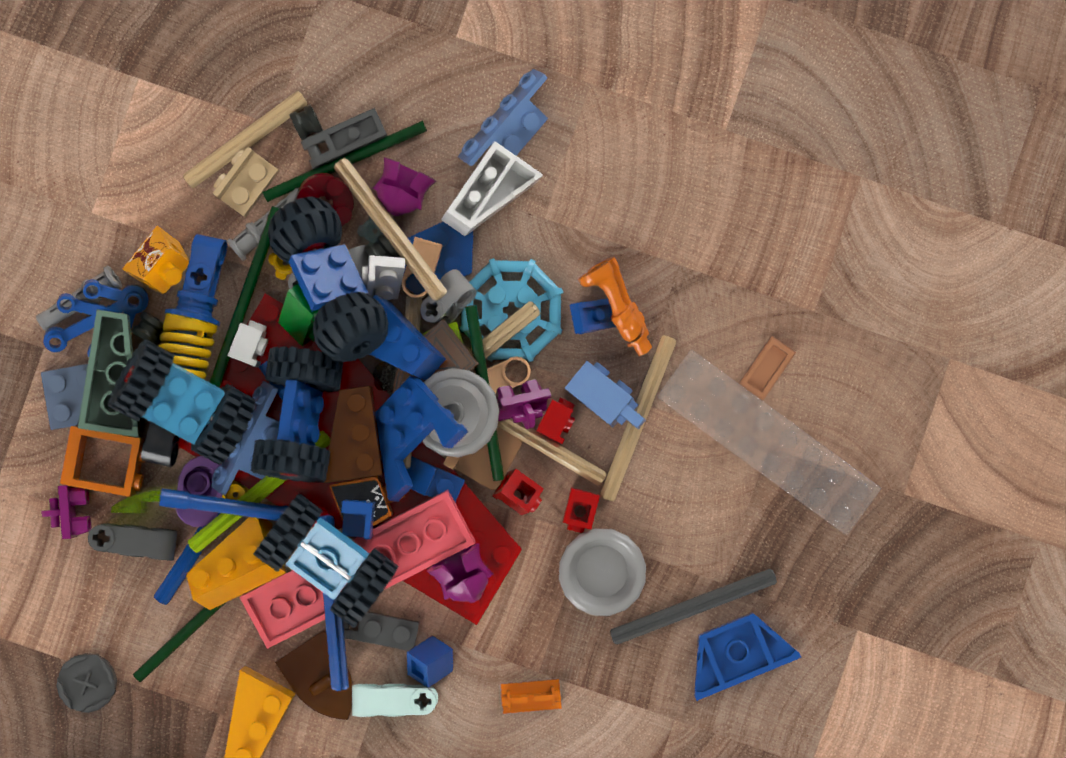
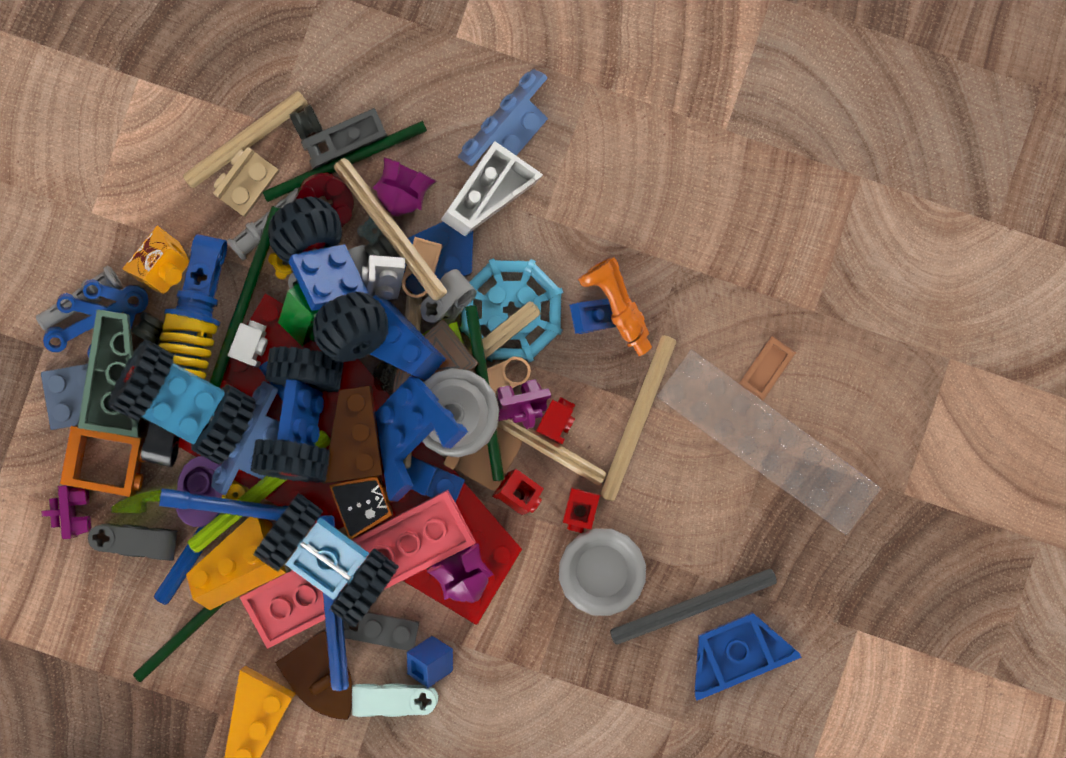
dark grey tile [56,653,117,713] -> none
blue panel [341,499,375,539] -> none
orange hinge [501,679,562,714] -> none
medium blue hinge [565,361,646,430] -> none

